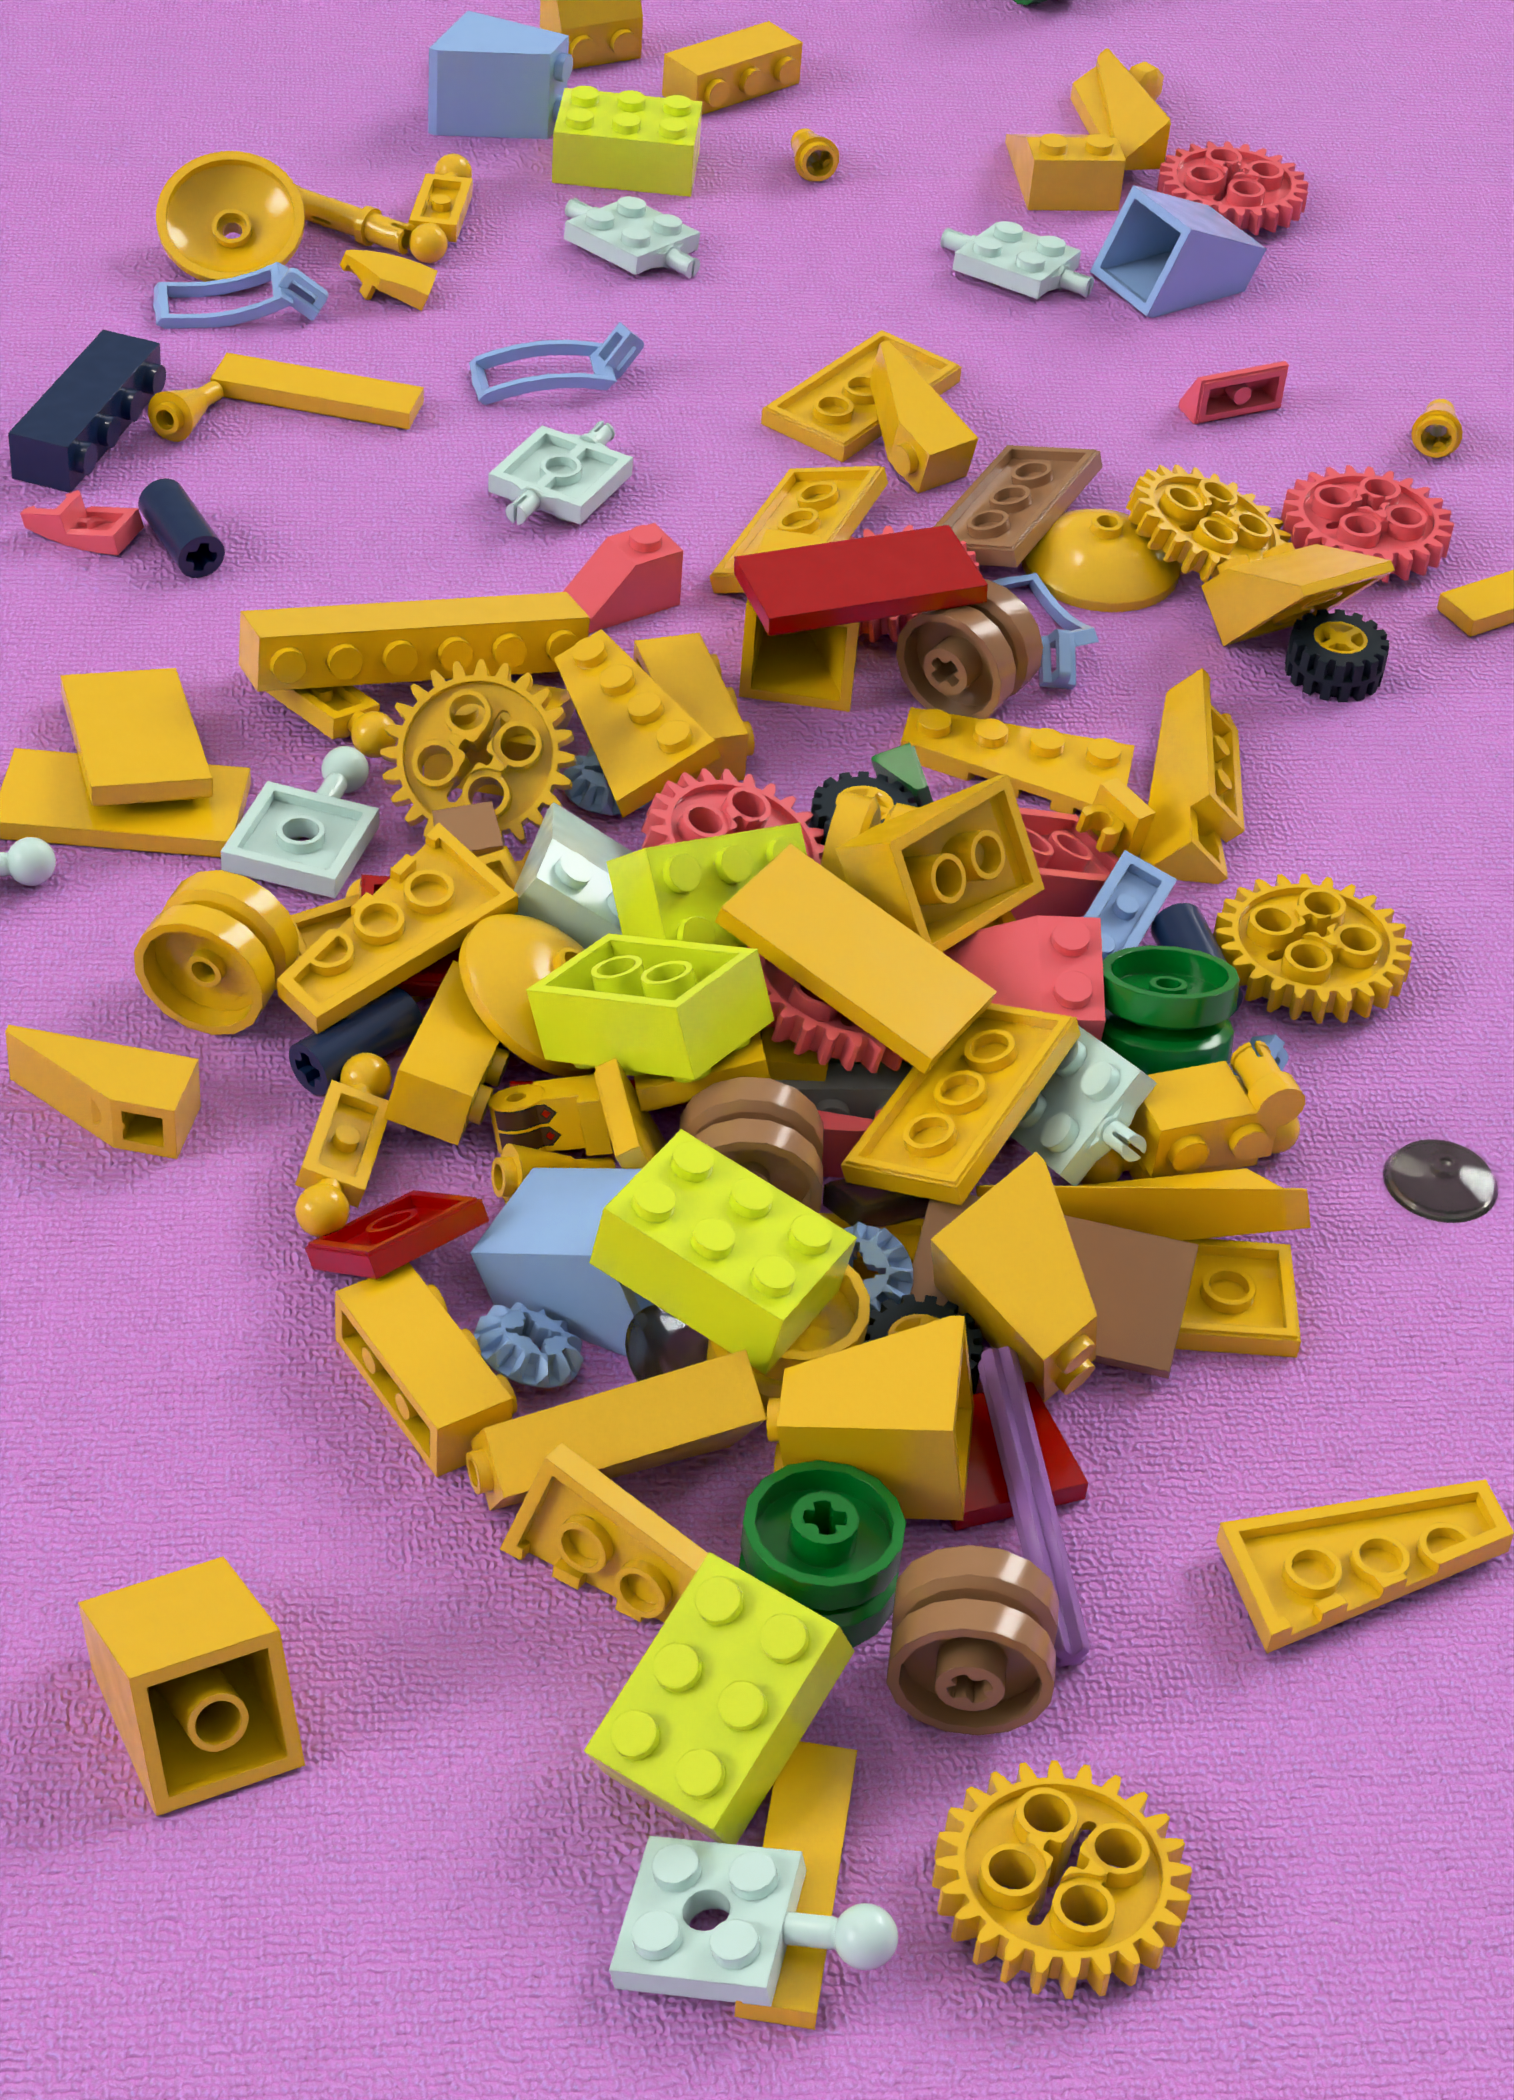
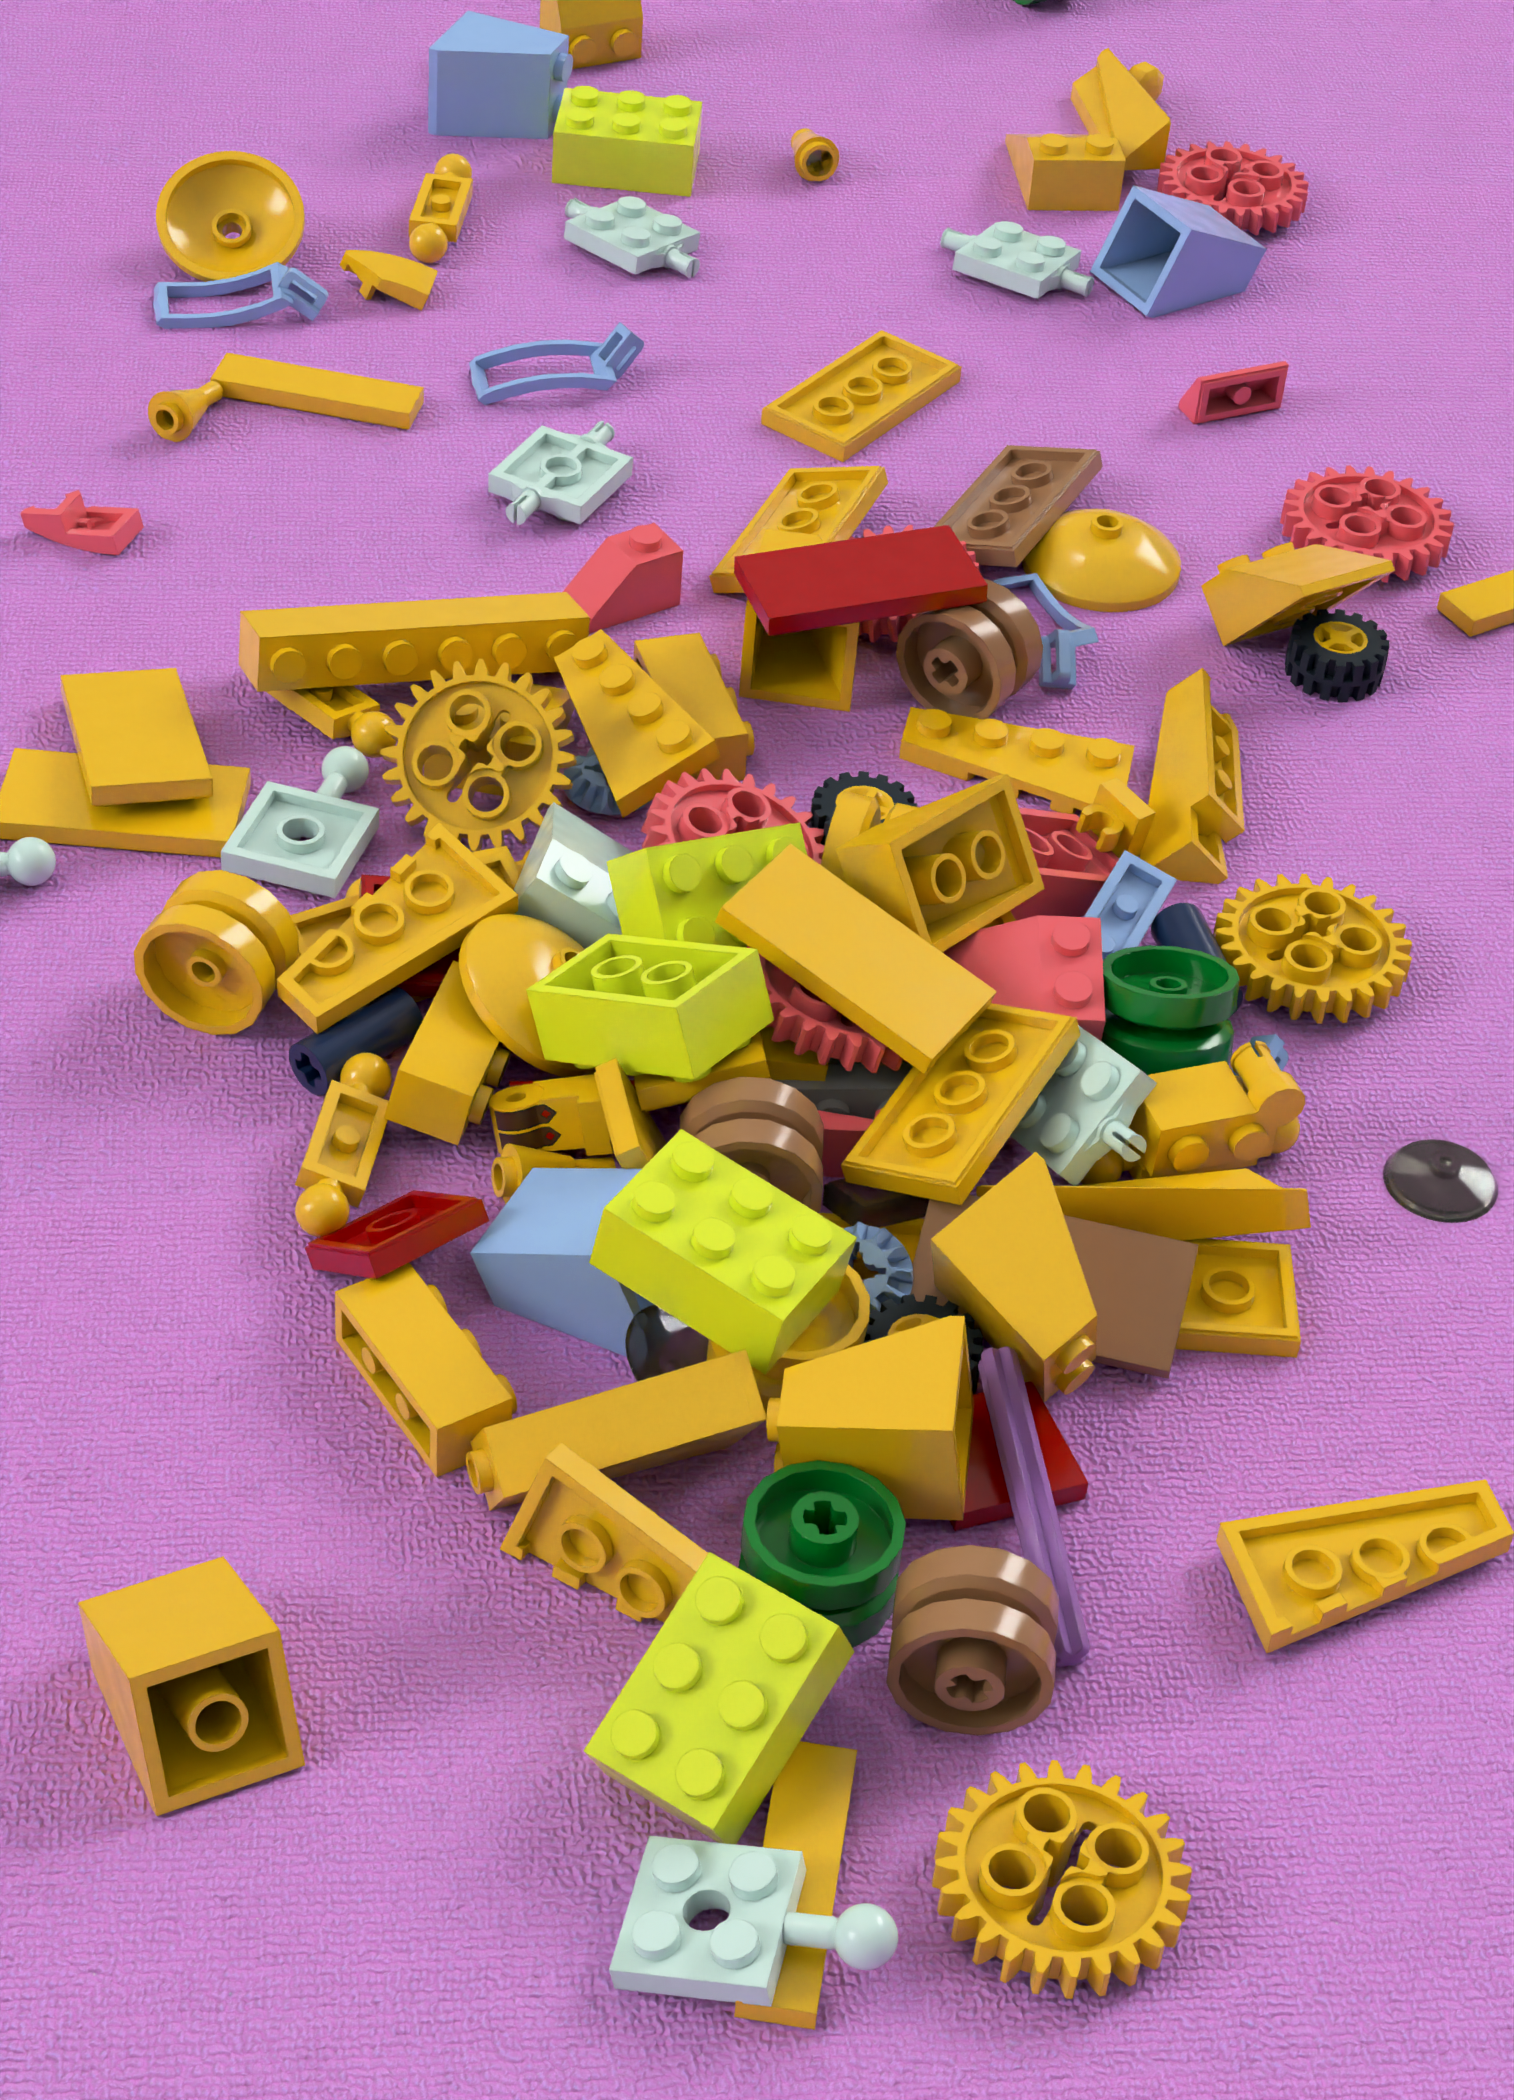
yellow slope [5,1025,201,1159] -> none
dark blue brick [8,330,166,493] -> none
dark blue piece [138,478,225,578] -> none
yellow pin [295,184,415,255] -> none
medium nougat tile [432,801,504,857] -> none
light blue gear [474,1302,584,1388] -> none
yellow brick [662,21,803,115] -> none
yellow slope [870,340,979,494] -> none
slope [871,743,933,807] -> none
yellow gear [1126,464,1291,583] -> none
yellow cone [1411,399,1463,458] -> none

